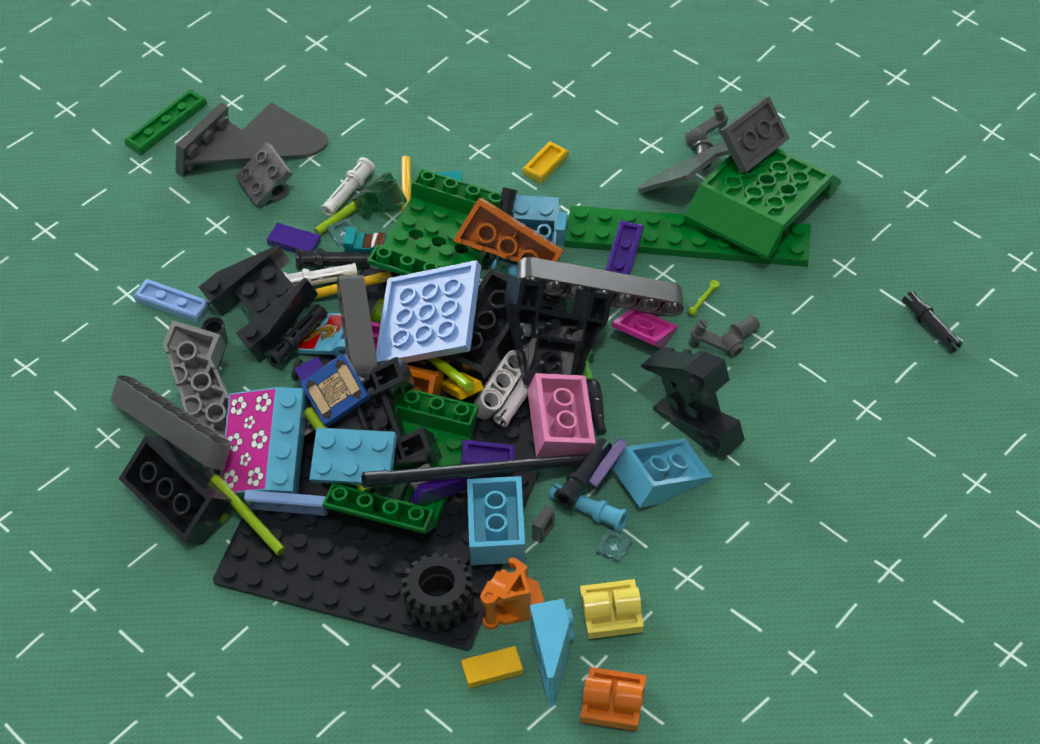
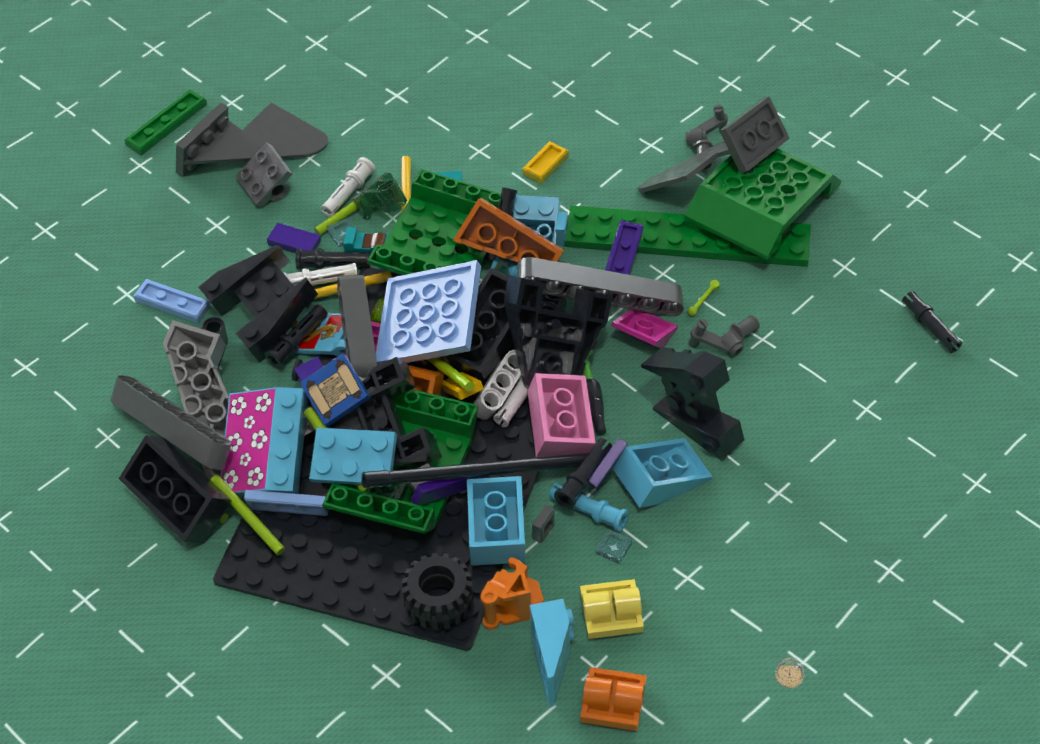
dark purple tile [460,439,515,464] -> none
yellow tile [461,646,523,689] -> none
none -> clear tile [775,658,805,688]

